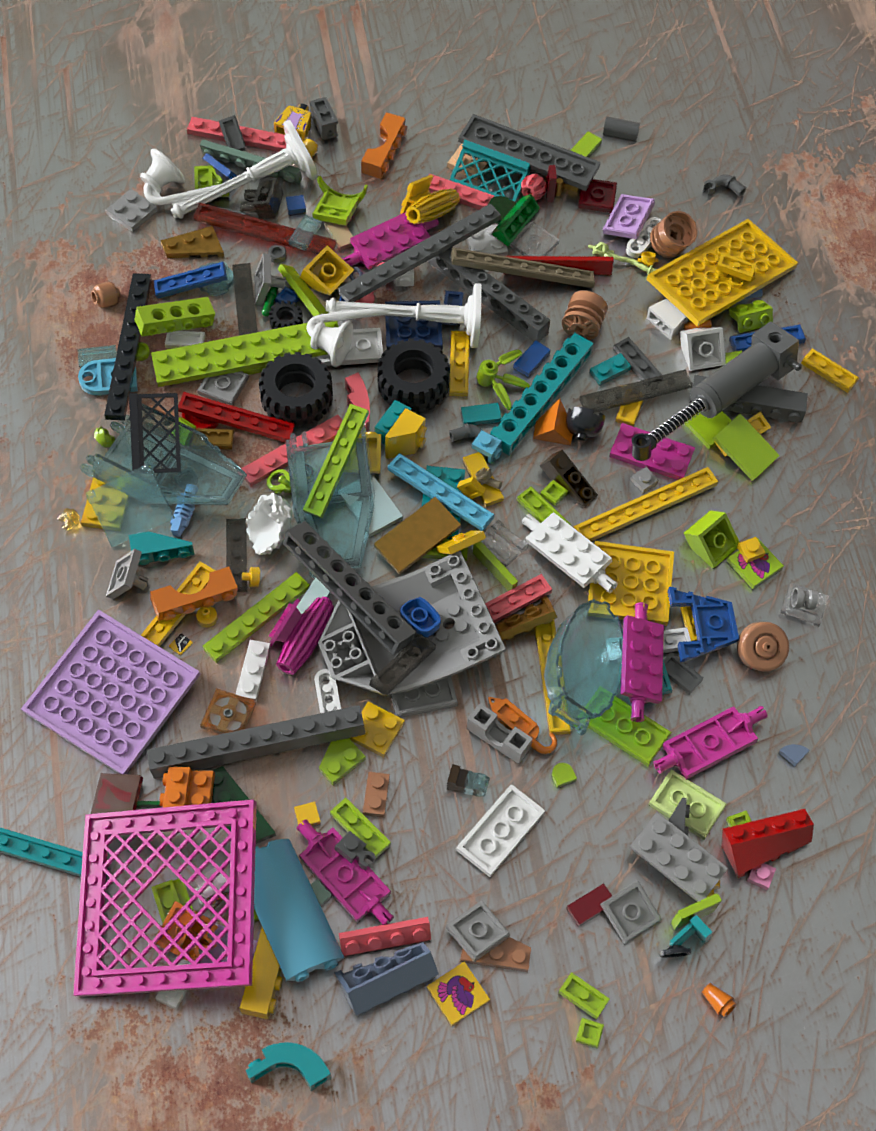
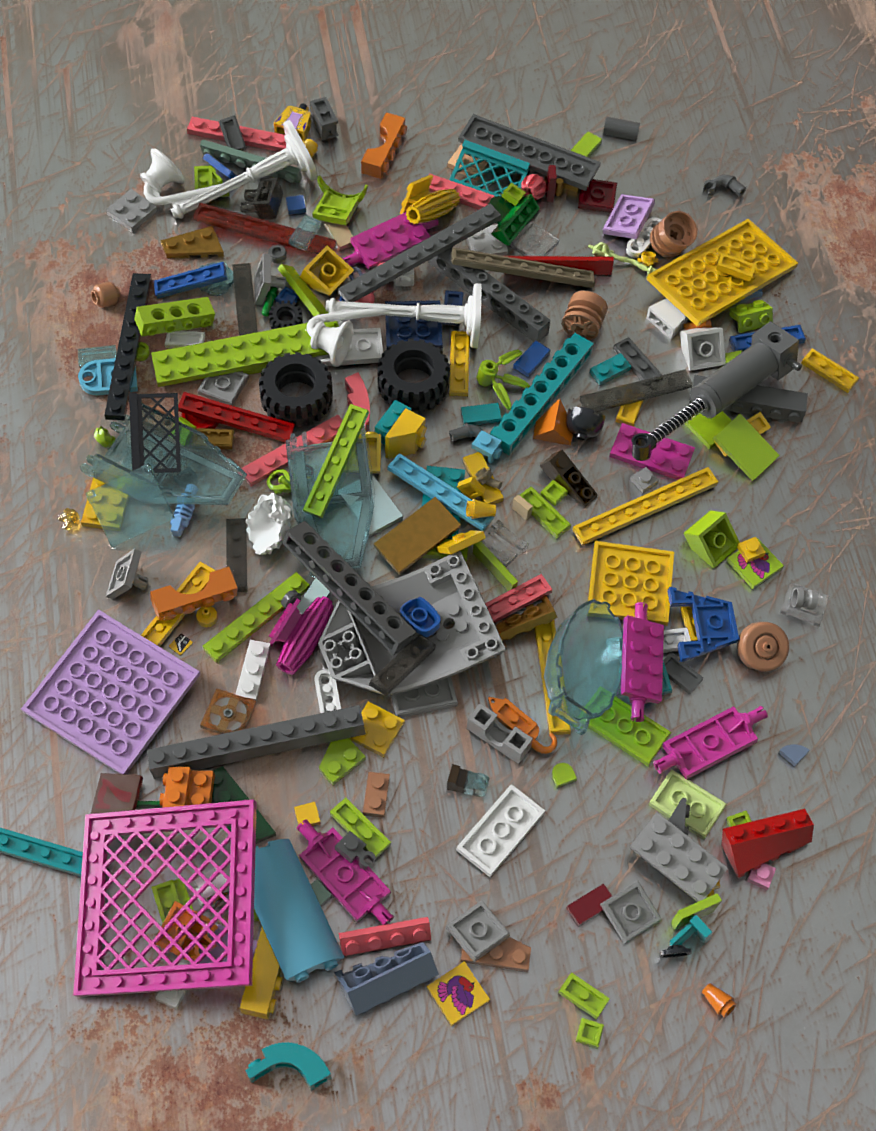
teal slope [129,531,195,565] -> none
yellow tile [242,567,260,587] -> none
white plate [522,512,618,593] -> none
none -> dark grey tile [281,590,301,609]
none -> yellow cone [466,499,496,519]
none -> lime plate [501,182,526,206]
none -> tan tile [512,495,533,521]

